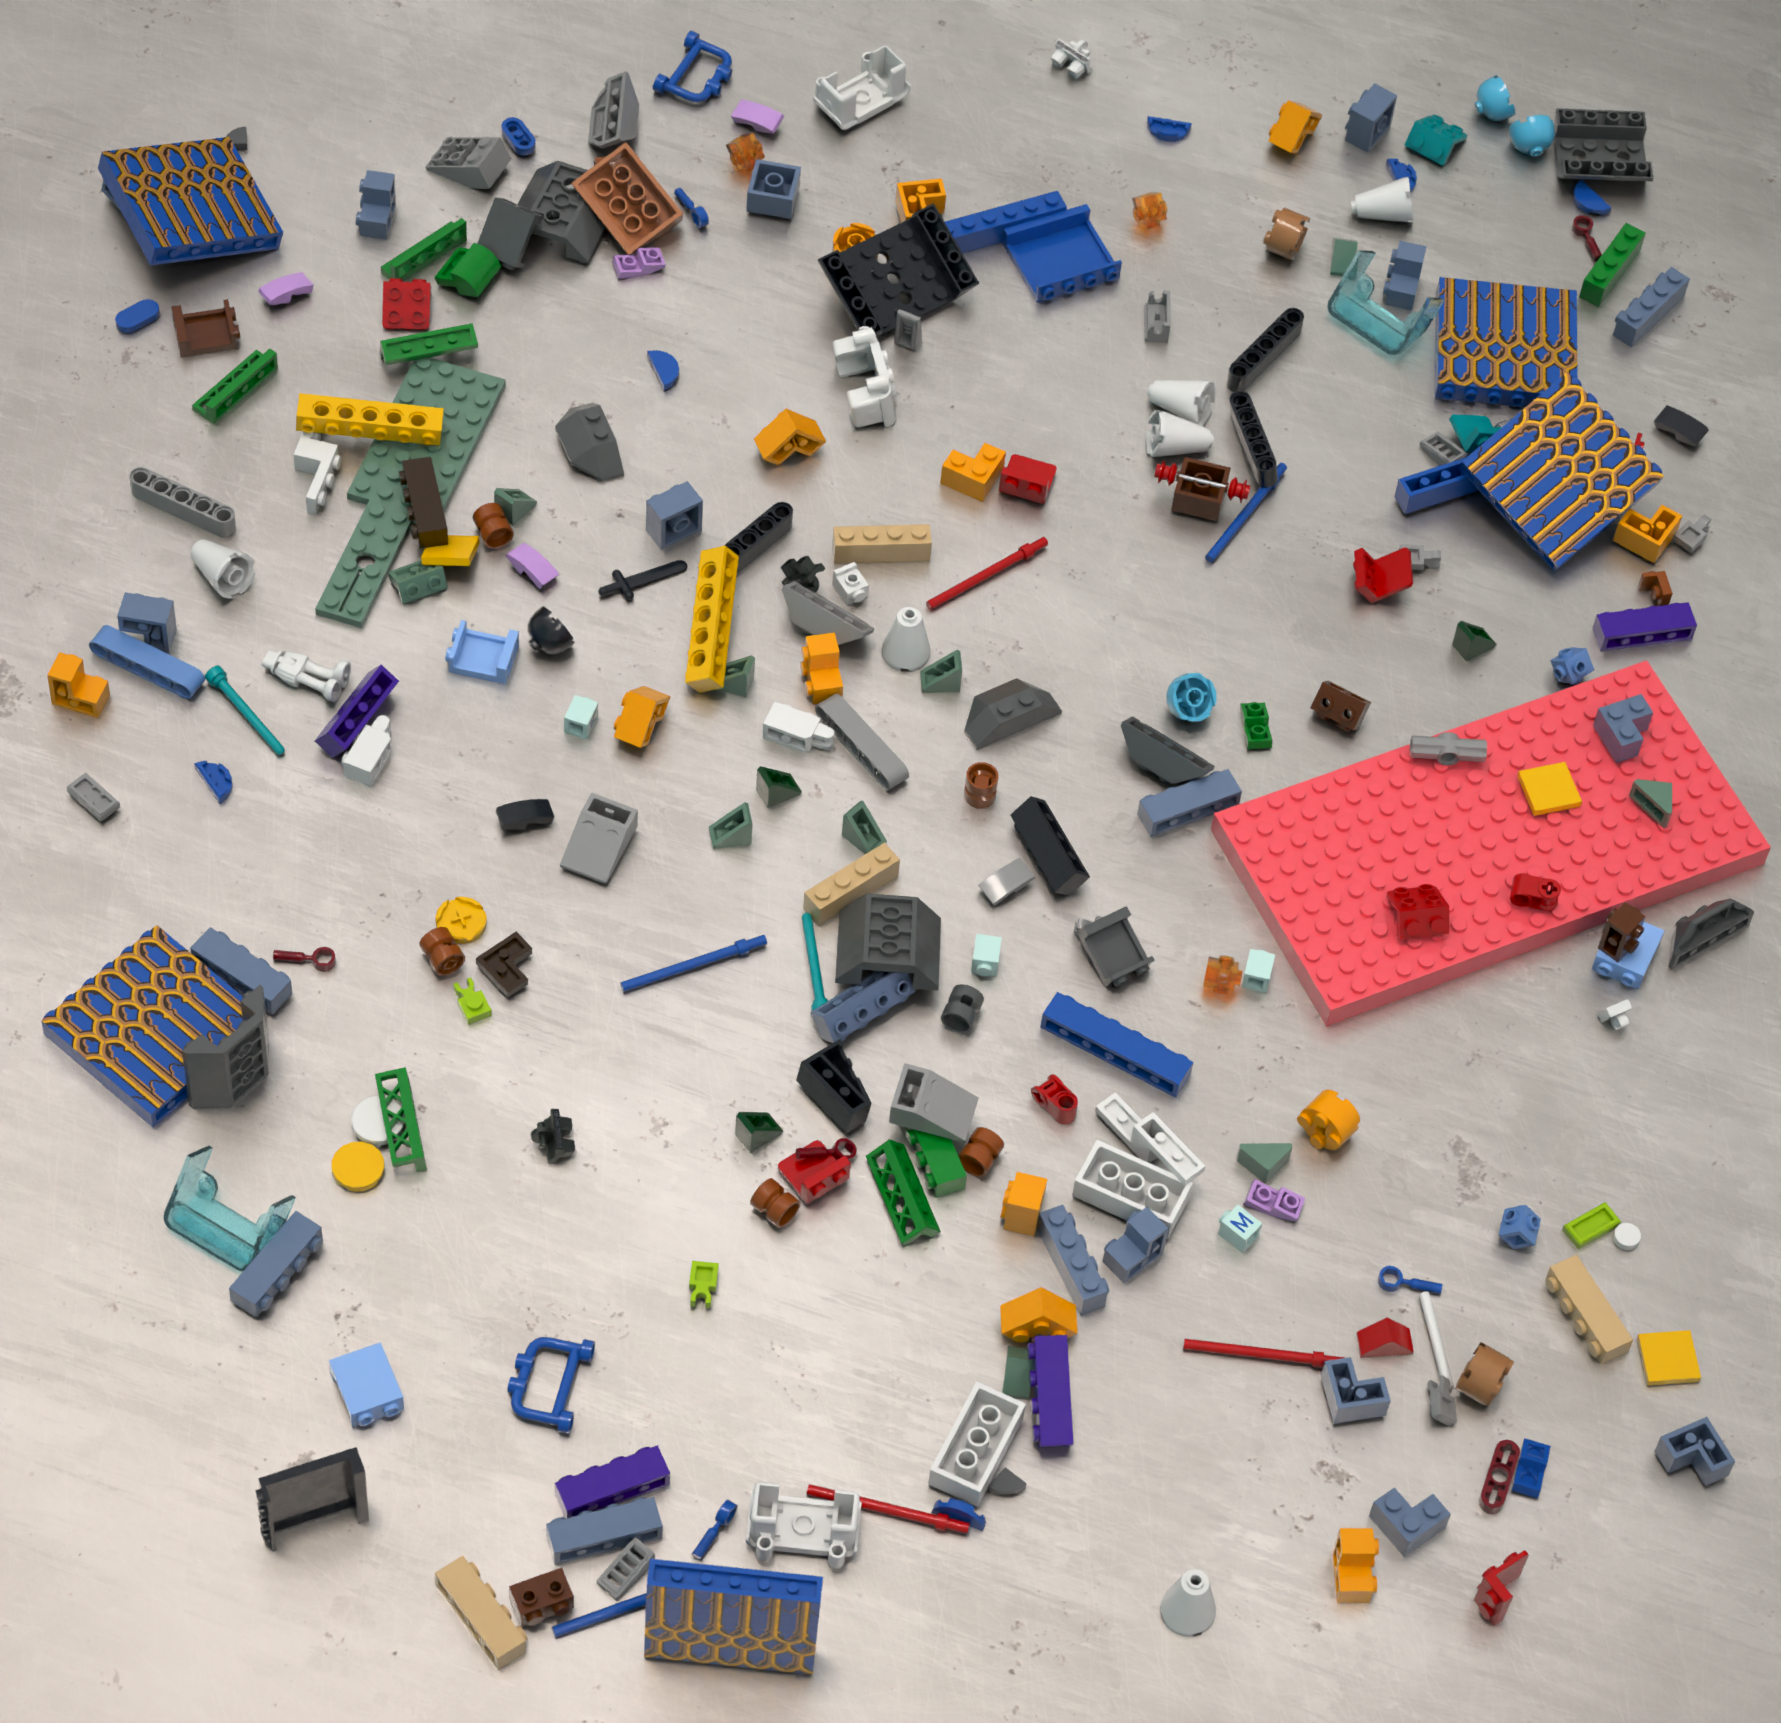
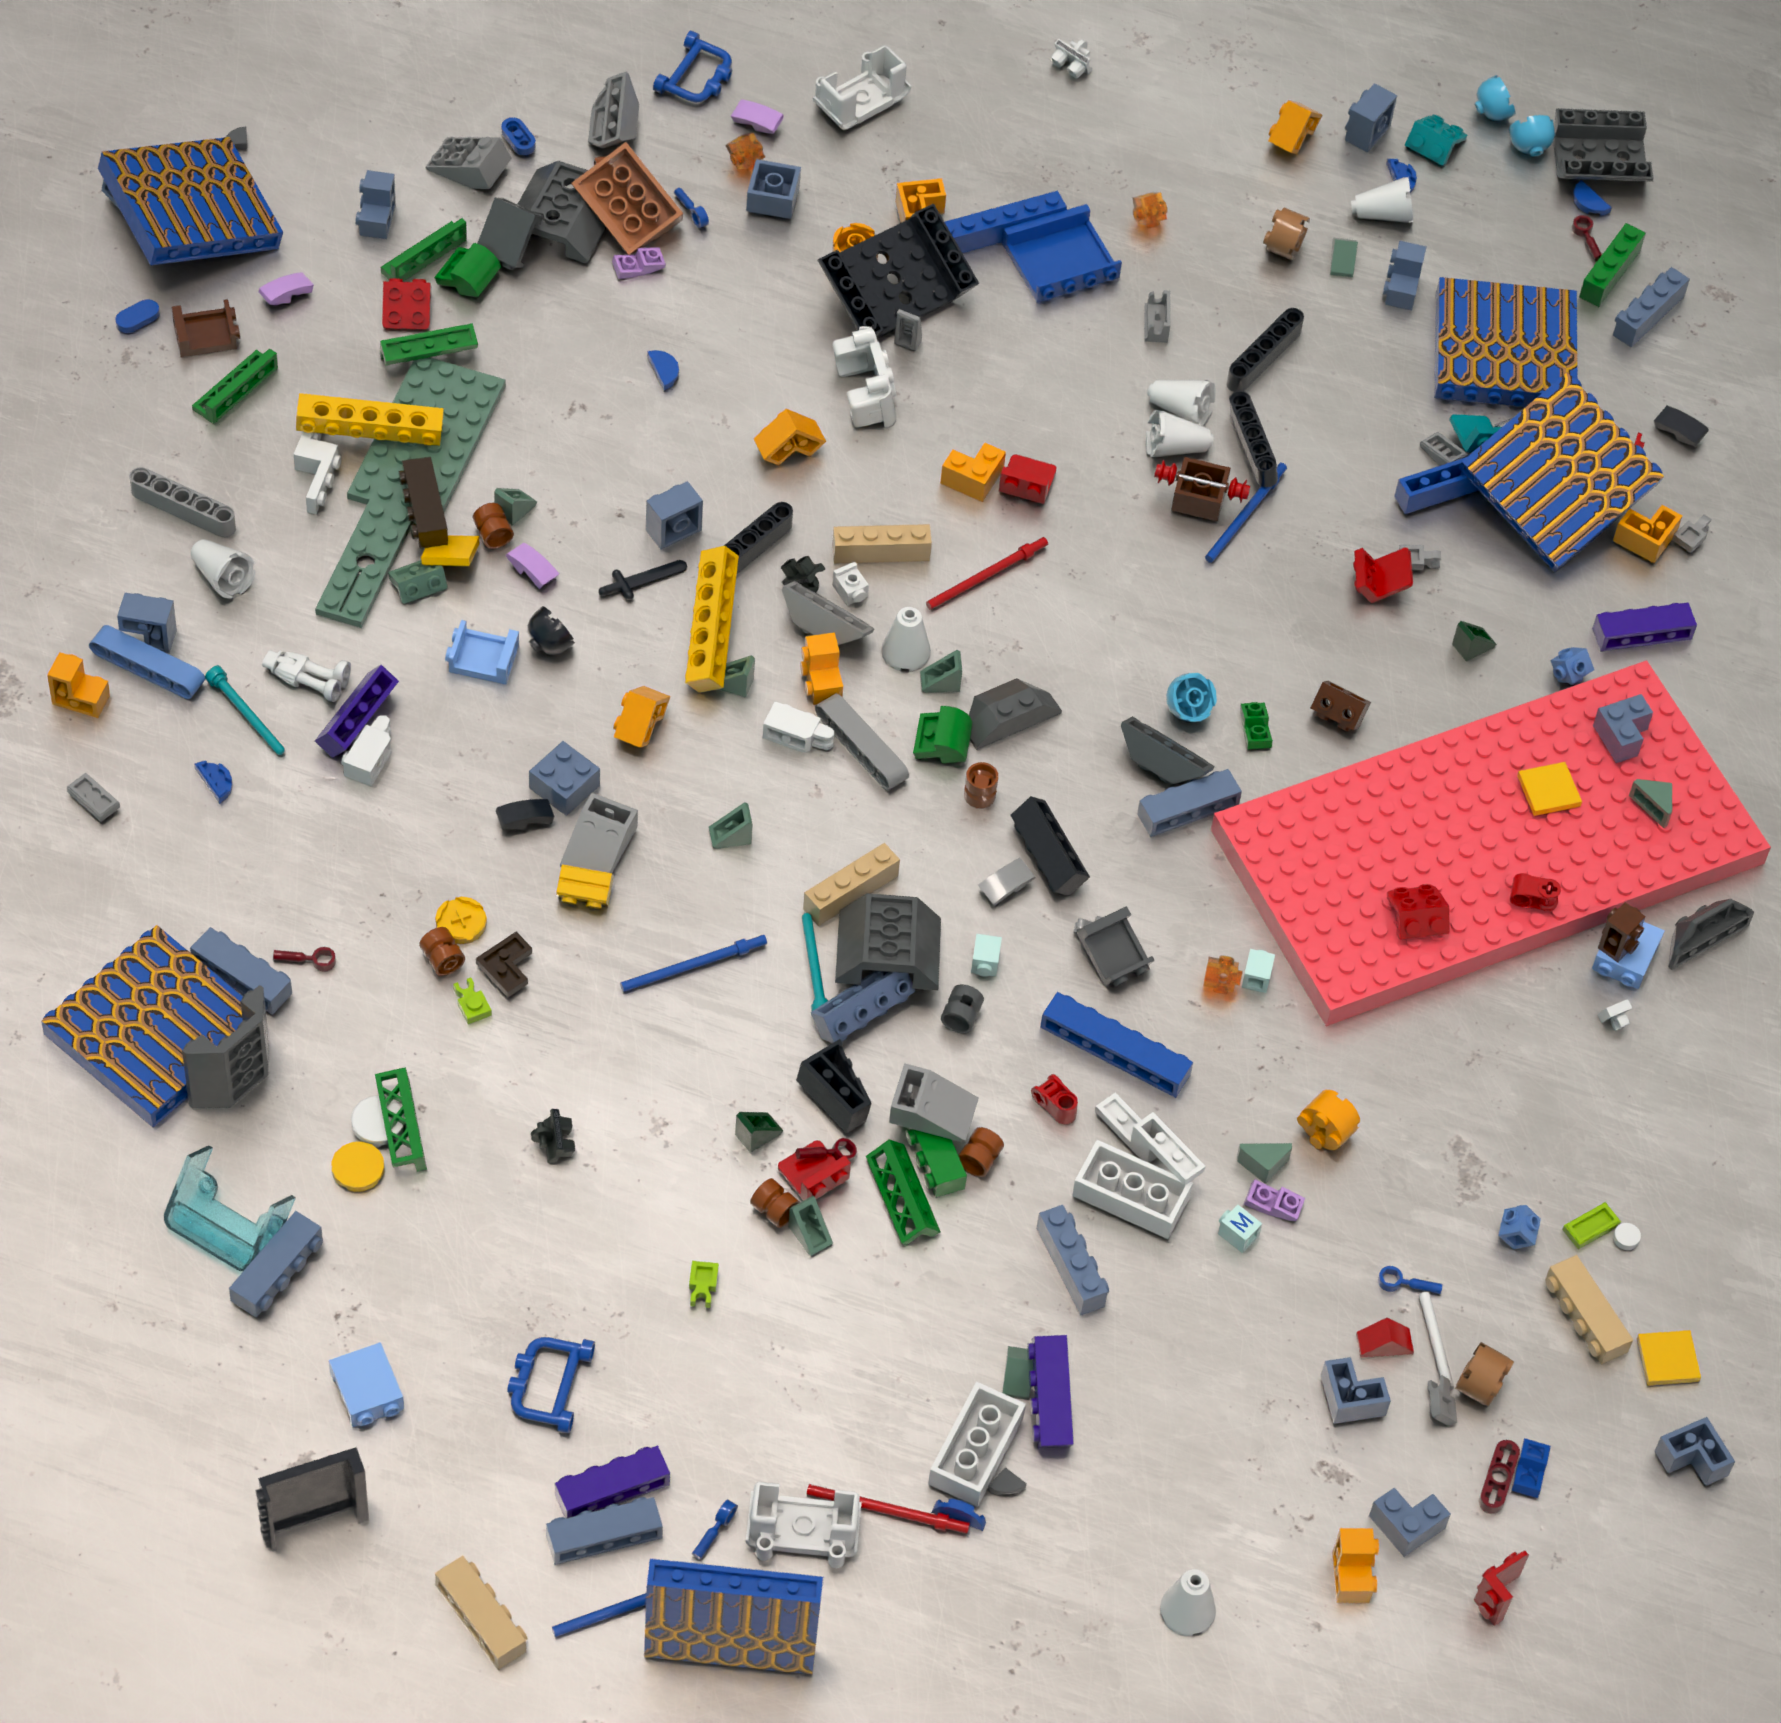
reddish brown brick [509,1567,574,1627] -> none
dark grey wedge [555,403,624,482] -> none
light aqua brick [564,695,598,739] -> none
light grey slope [596,1537,655,1600] -> none
dark green slope [756,766,802,808] -> none
sand green slope [842,801,887,854] -> none
light orange brick [1000,1172,1047,1236] -> none
light orange brick [1000,1287,1078,1343] -> none
sand blue brick [1102,1207,1169,1283] -> none
blue tile [1147,116,1192,141] -> none
red bar [1183,1338,1345,1368] -> none
clear light blue windscreen [1327,250,1444,355] -> none
light grey piece [1409,732,1487,765] -> none
dark orange bracket [1638,571,1673,606] -> none
none -> sand blue brick [529,741,600,816]
none -> yellow brick [556,864,614,909]
none -> sand green slope [788,1196,833,1256]
none -> green brick [913,706,972,763]

